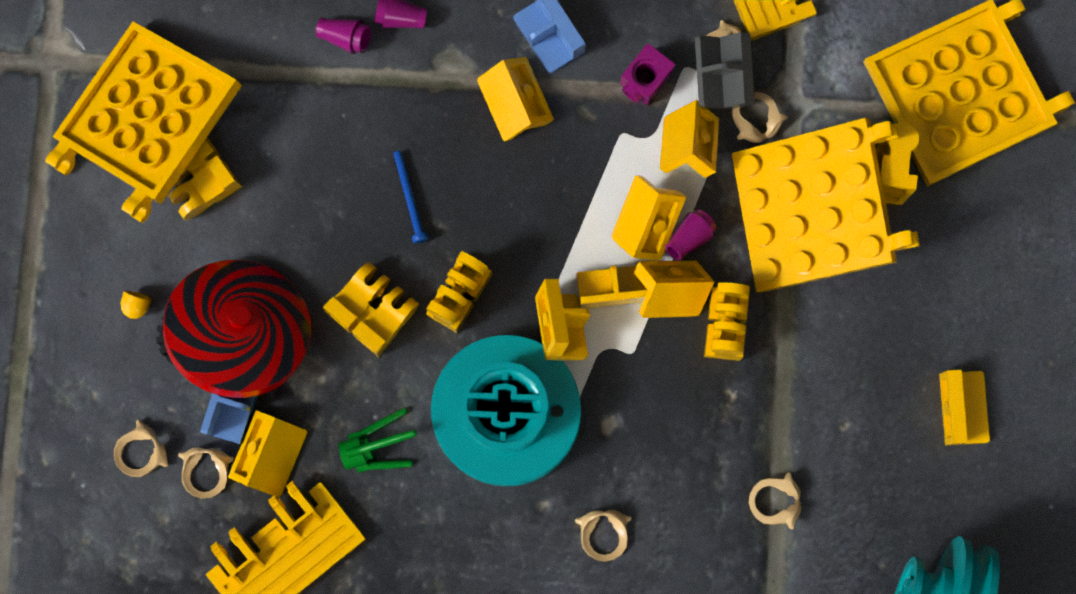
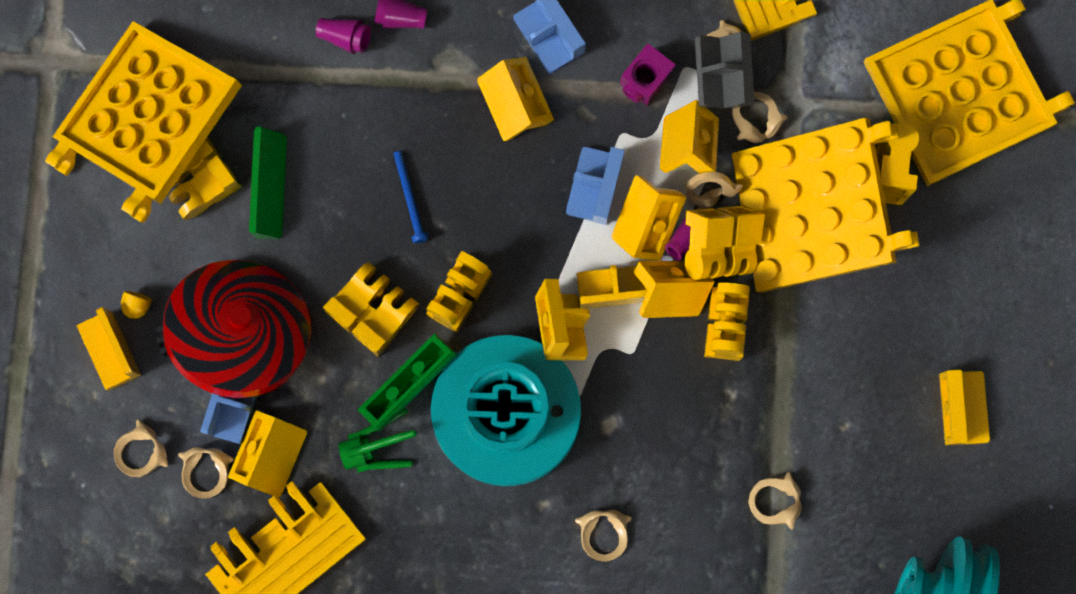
none -> yellow panel [76,307,141,391]
none -> green slope [249,127,287,239]
none -> green slope [357,333,457,432]
none -> medium blue panel [566,147,625,225]
none -> yellow legs [685,206,765,280]
none -> tan piece [686,171,743,210]

